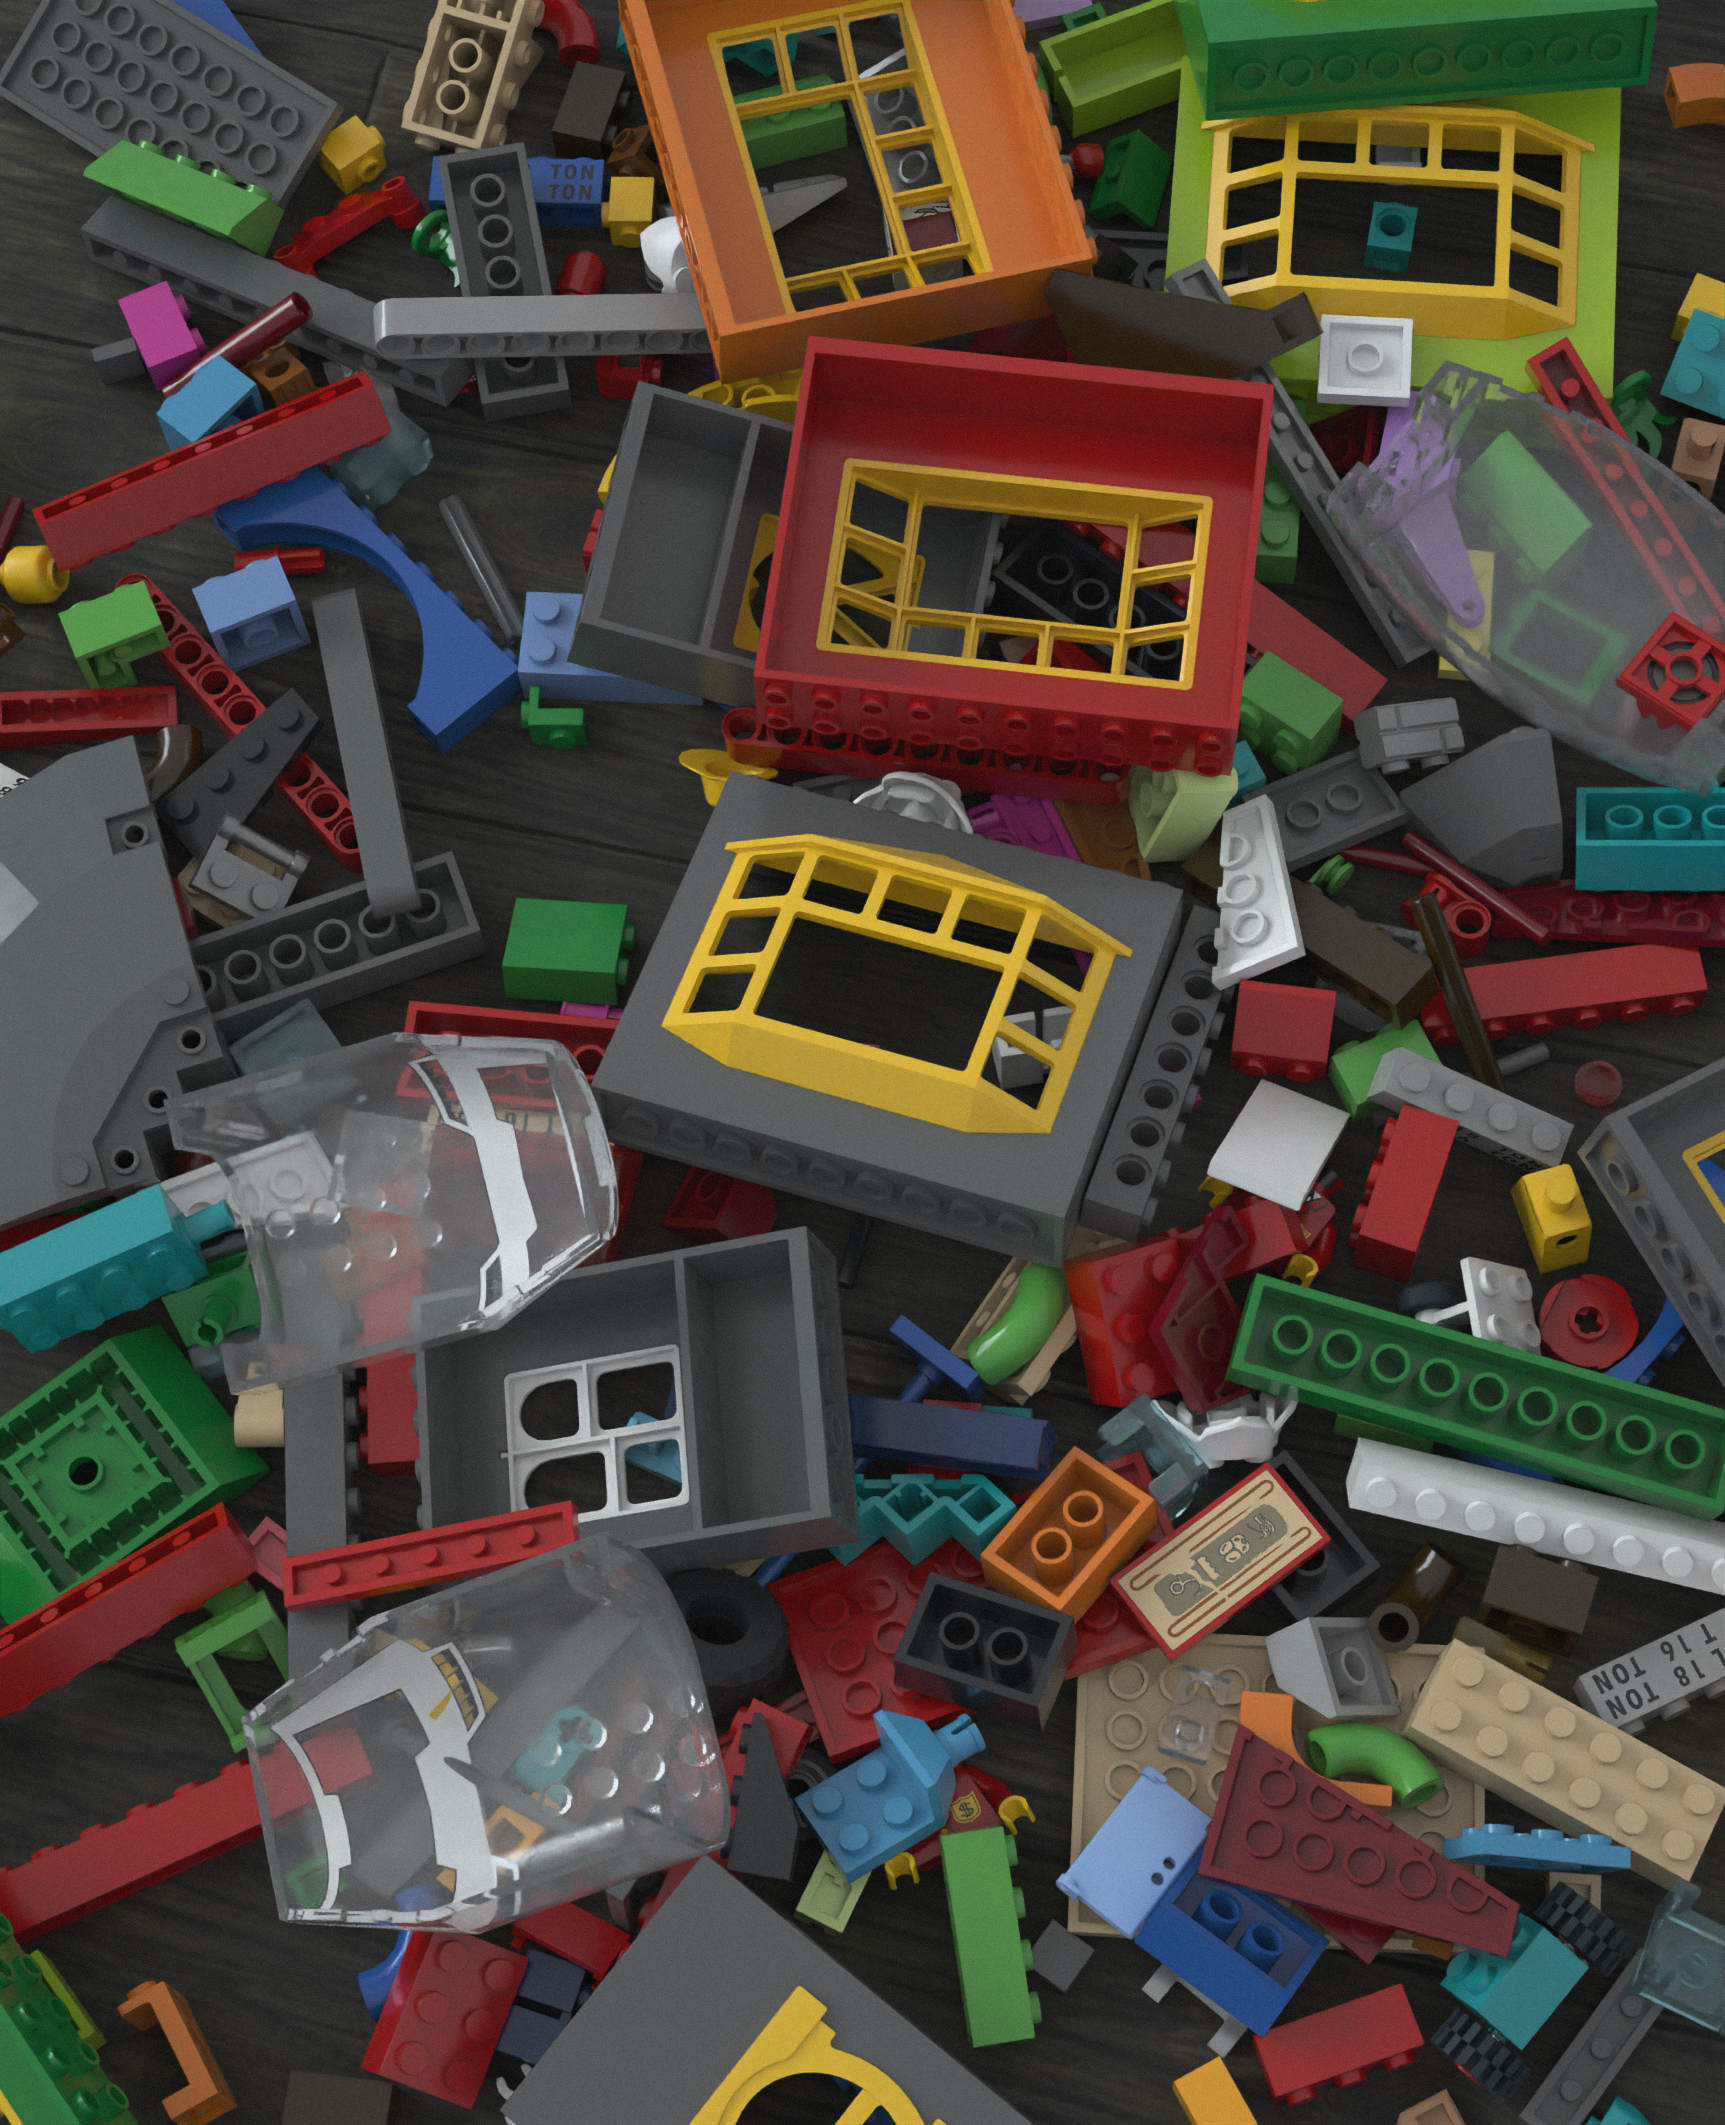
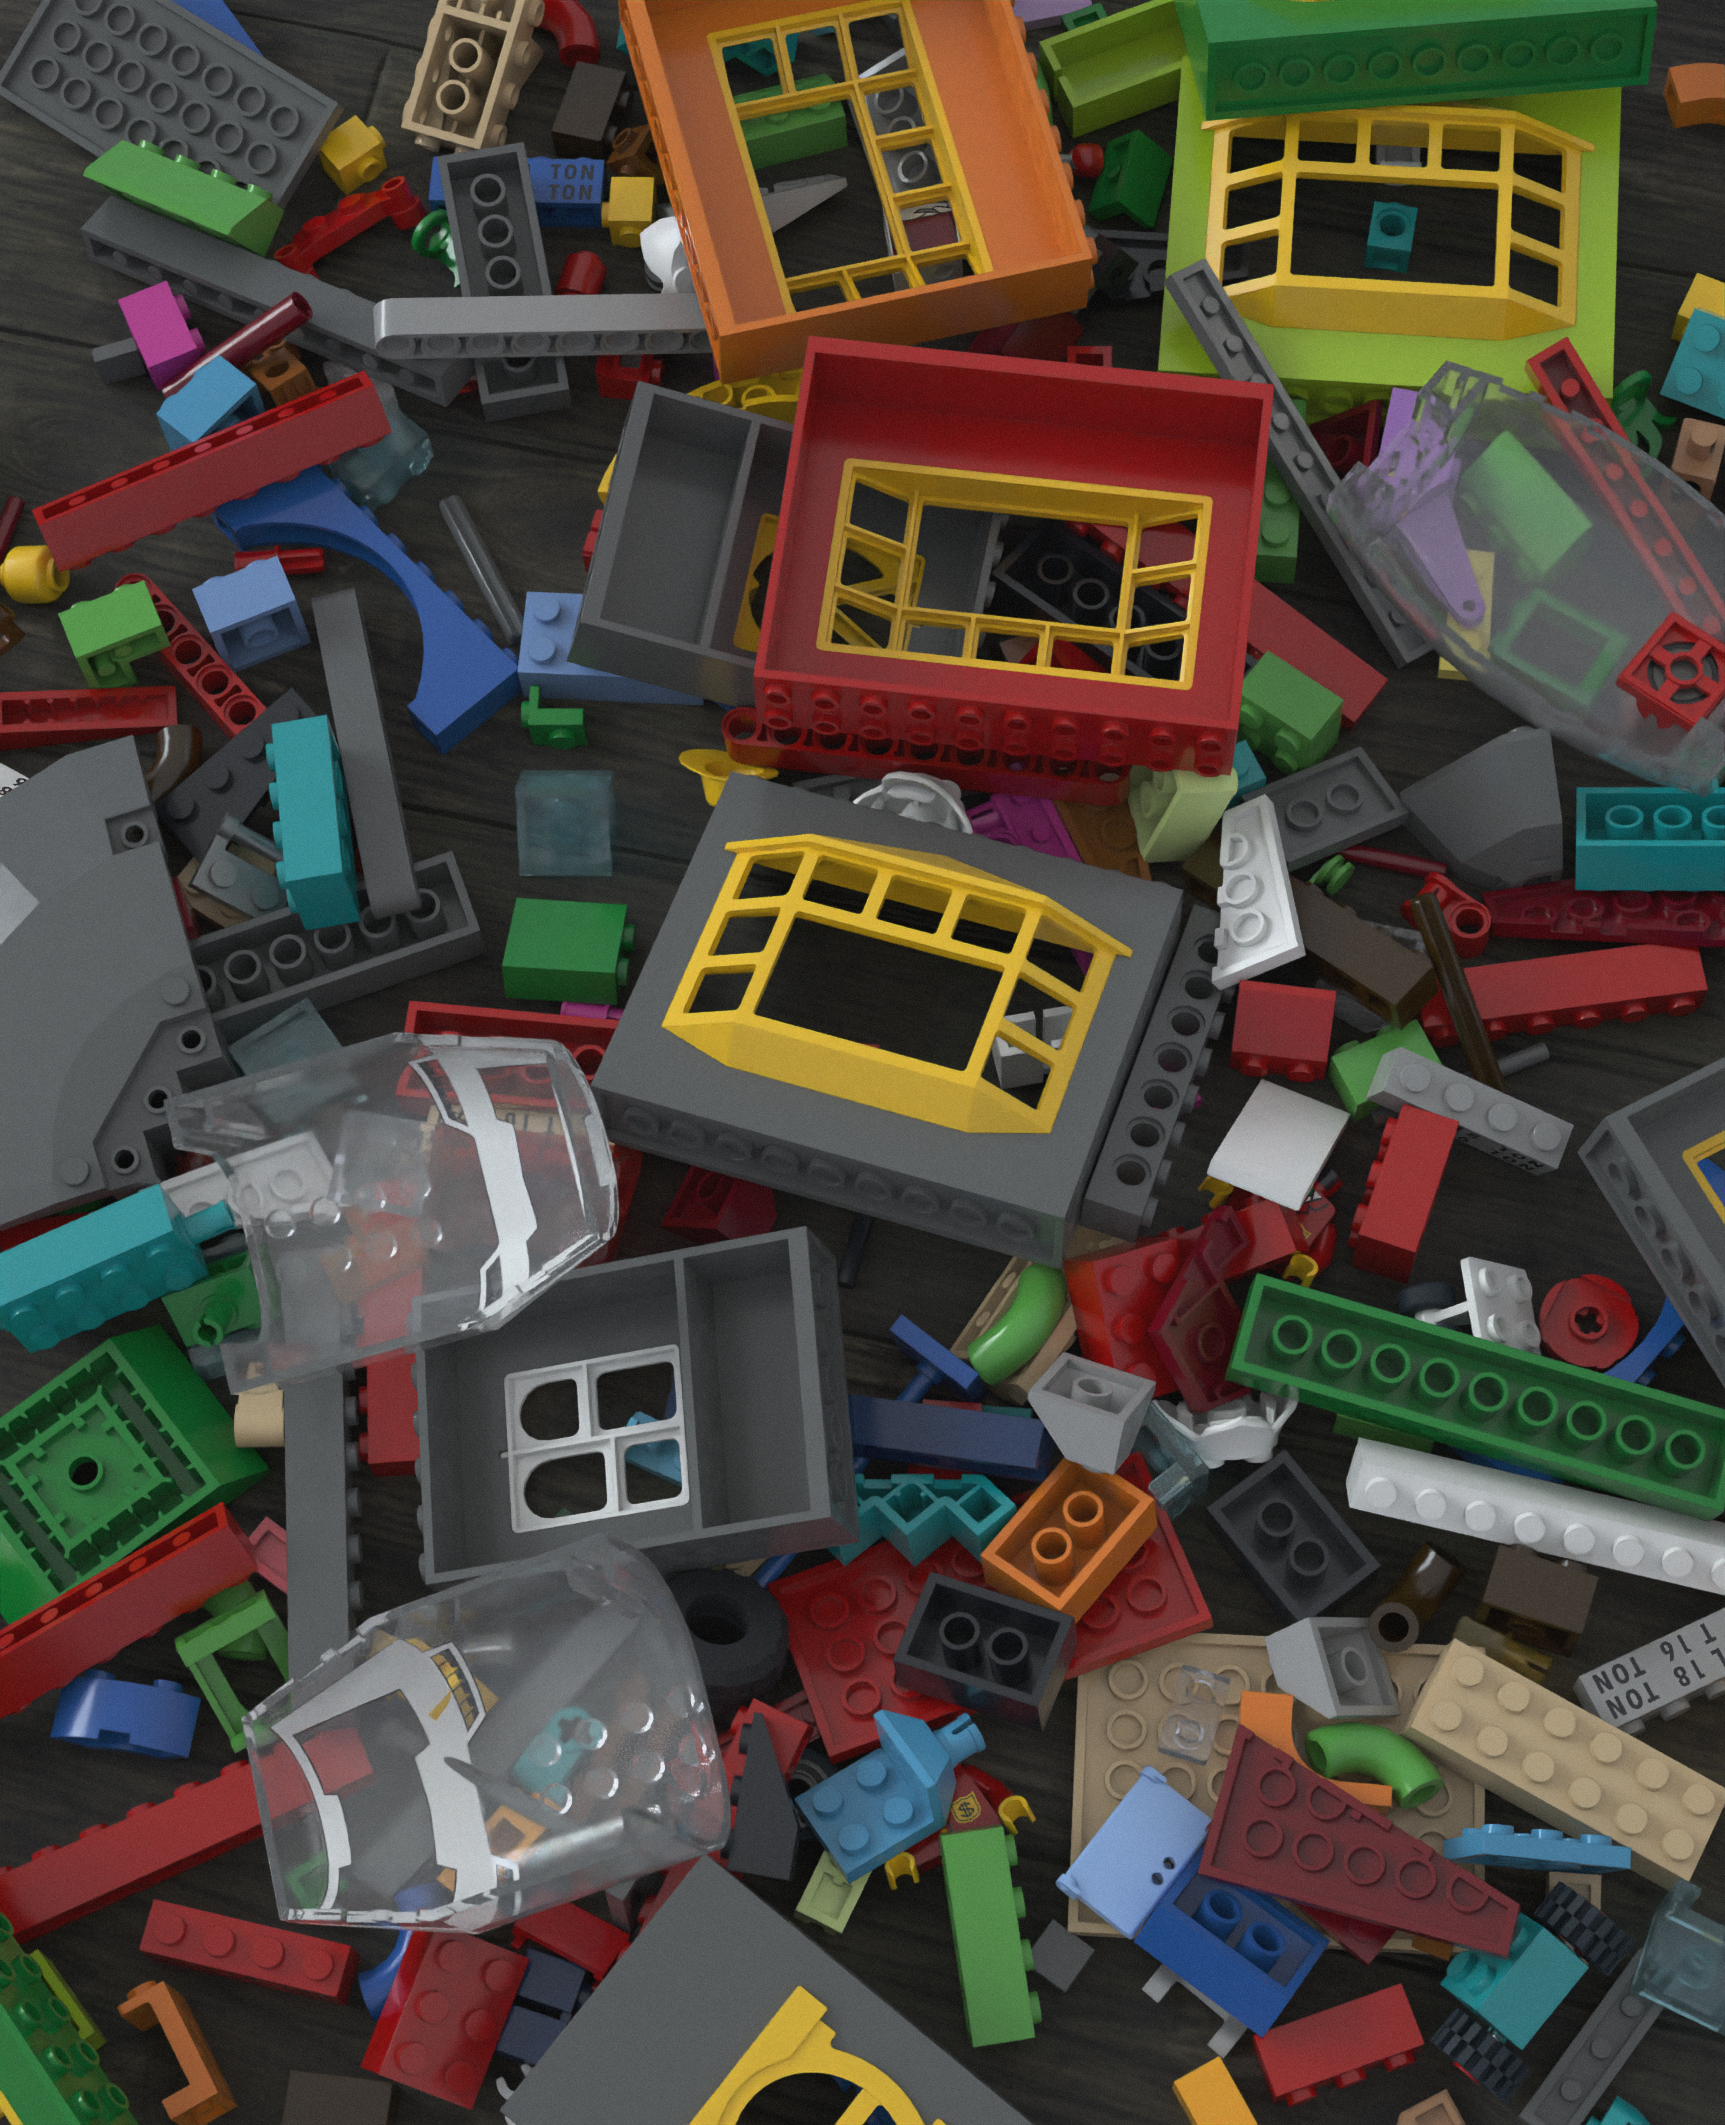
red plate [282,1500,582,1613] -> none
dark brown panel [1044,269,1324,380] -> none
tile [1108,1461,1332,1664] -> none
white plate [1317,314,1413,407] -> none
light grey brick [1353,697,1465,775] -> none
dark red bar [1402,831,1554,946] -> none
yellow torso [1510,1164,1592,1274] -> none
clear red plate [1574,1061,1623,1108] -> none
none -> blue brick [50,1669,201,1760]
none -> red brick [139,1899,361,2007]
none -> teal brick [266,715,361,931]
none -> clear light blue slope [515,770,615,876]
none -> light grey slope [1028,1352,1156,1475]

